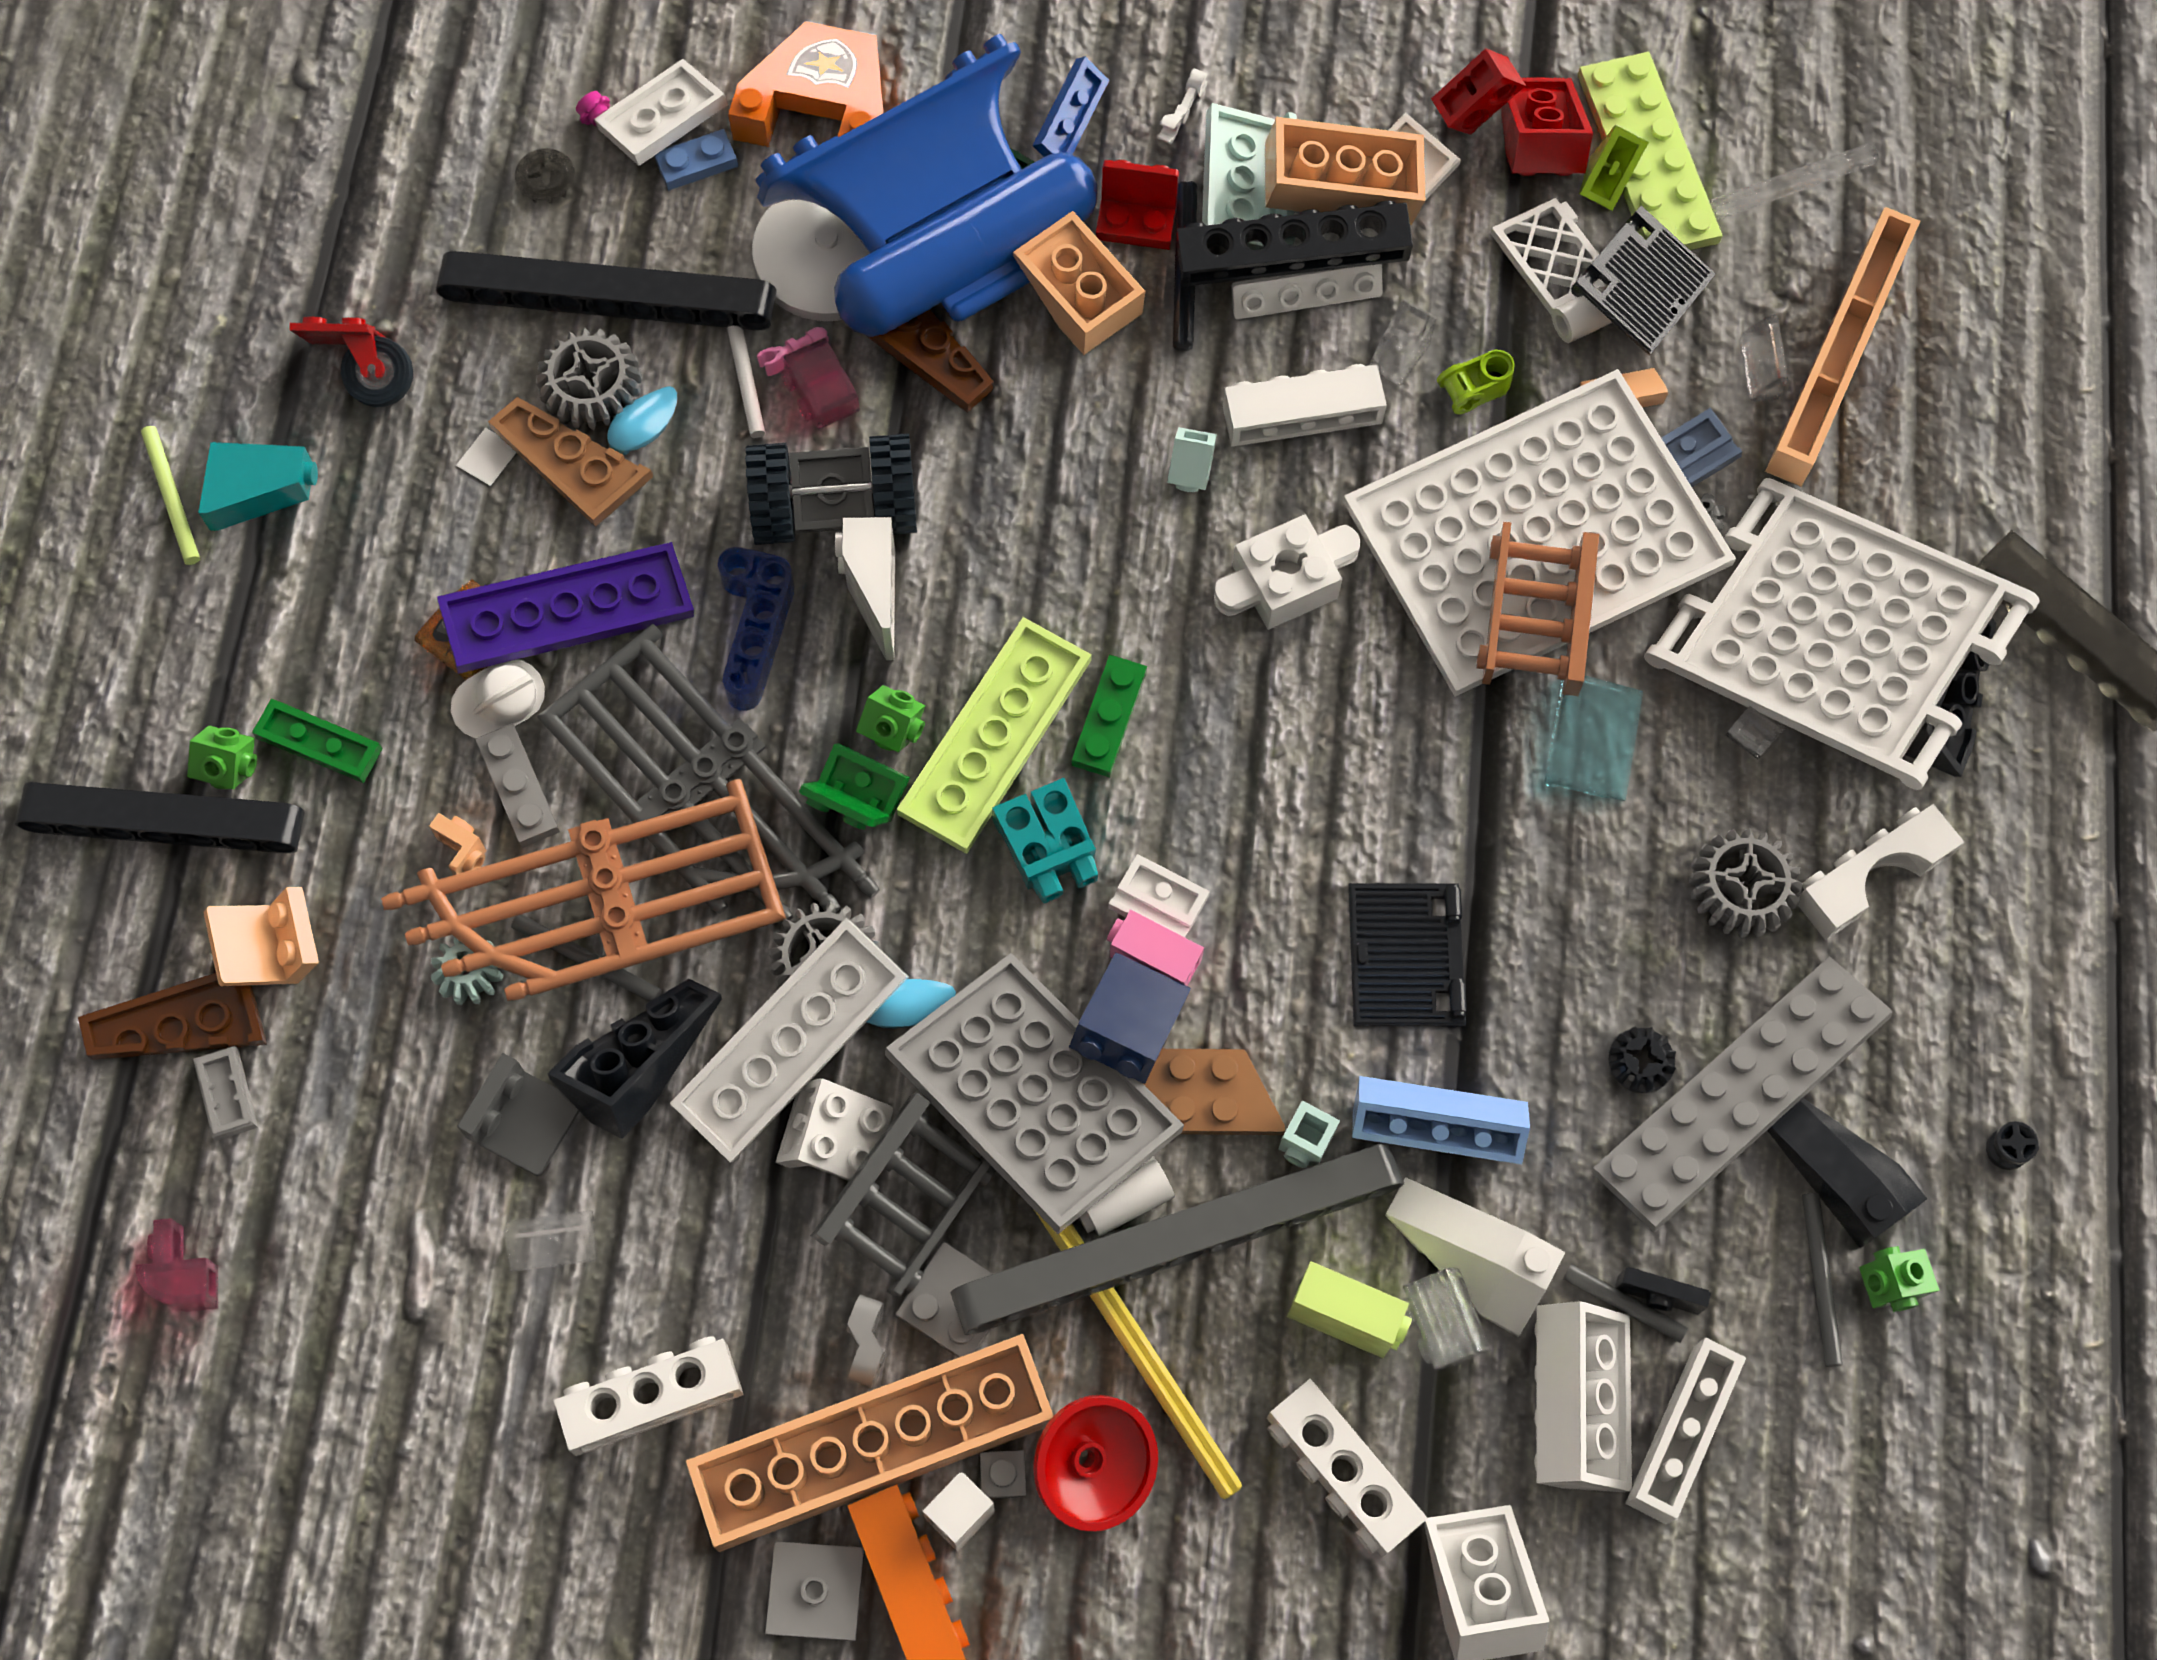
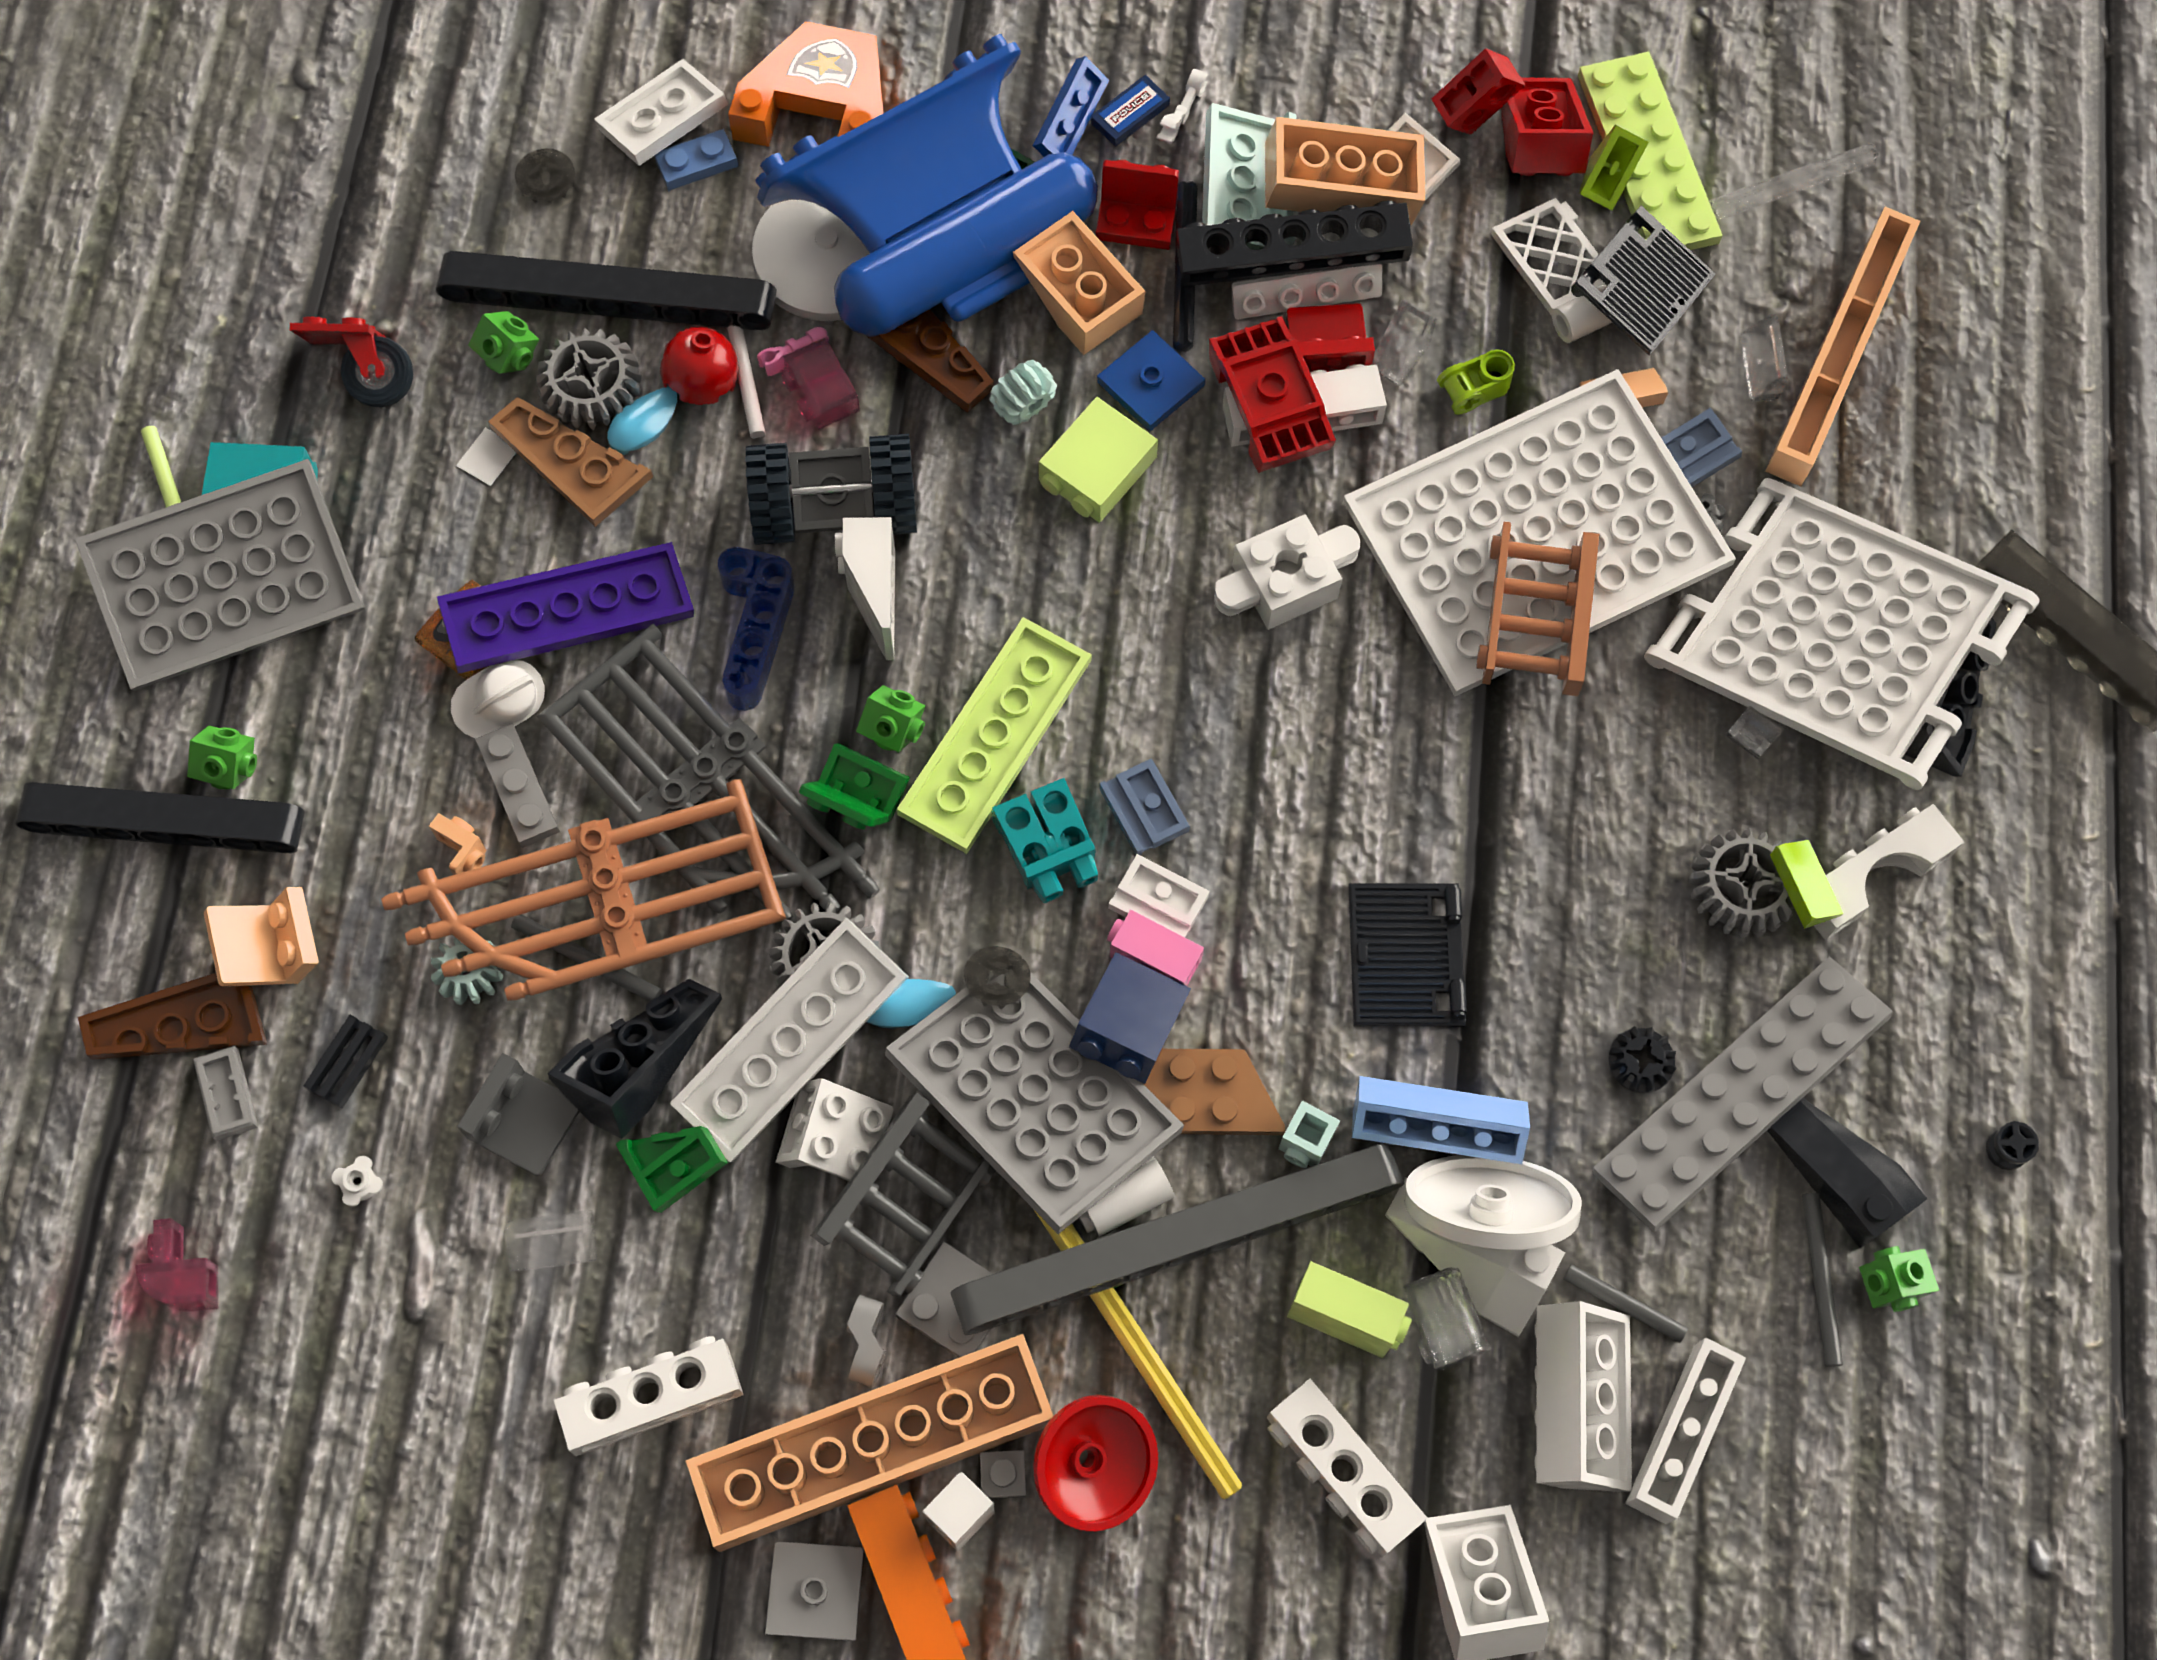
green plate [252,698,383,783] -> none
dark pink plate [576,91,610,126] -> none
green plate [1072,654,1147,778] -> none
light aqua brick [1167,427,1217,492] -> none
clear light blue piece [1544,676,1643,801] -> none
black plate [1615,1267,1711,1315] -> none
none -> light grey plate [75,459,366,691]
none -> black tile [303,1014,388,1109]
none -> white plate [332,1156,383,1206]
none -> bright green brick [468,311,540,374]
none -> green wing [616,1126,728,1213]
none -> red cylinder [660,327,738,405]
none -> clear smoke gear [963,946,1031,1010]
none -> light aqua gear [990,360,1057,425]
none -> yellowish green brick [1039,397,1158,523]
none -> tile [1091,74,1170,147]
none -> blue plate [1097,330,1206,432]
none -> sand blue plate [1099,758,1190,855]
none -> red plate [1209,316,1336,473]
none -> red bracket [1286,303,1375,372]
none -> white dish [1404,1155,1582,1250]
none -> slope [1770,840,1844,929]

